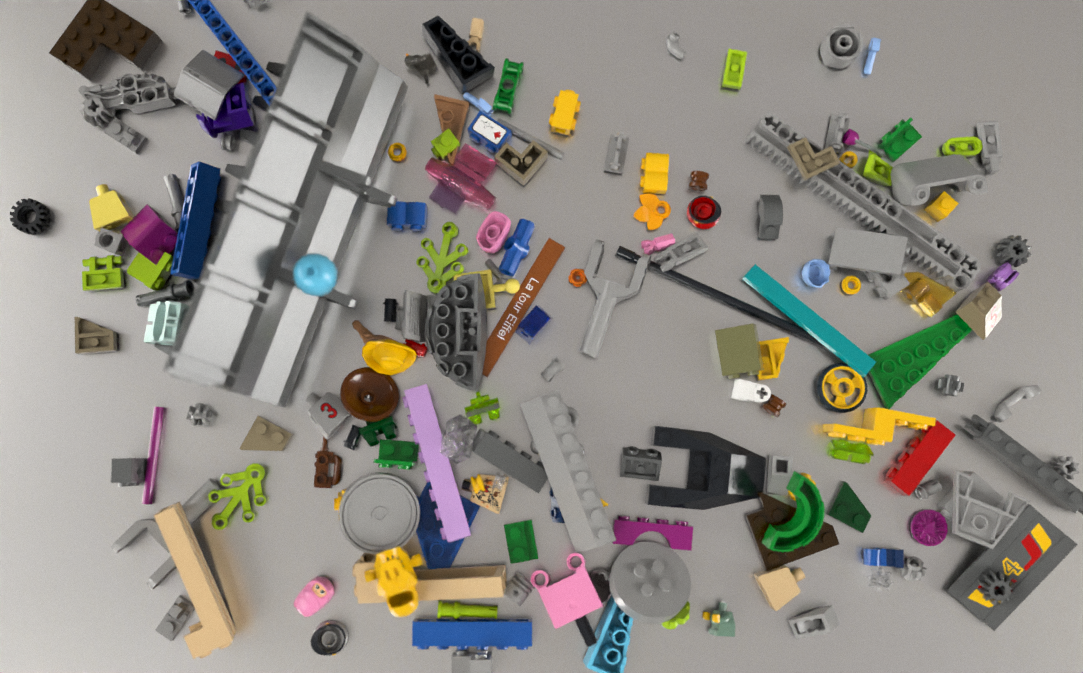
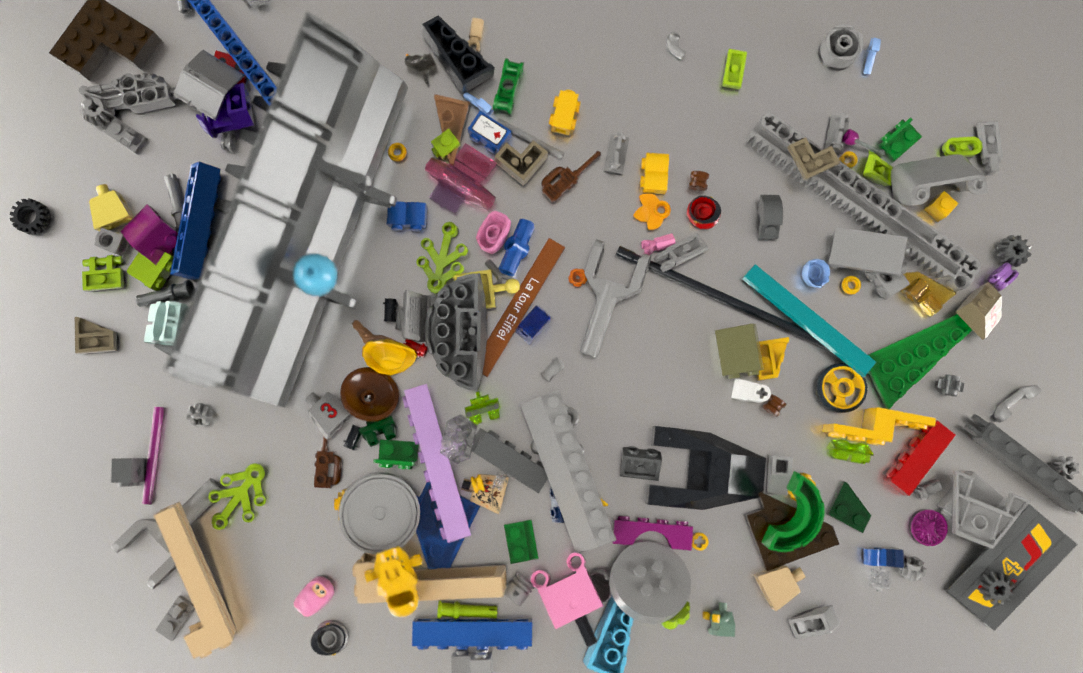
dark tan wing [239,416,293,451] -> none
none -> reddish brown piece [541,151,601,203]
none -> yellow bush [692,532,709,551]

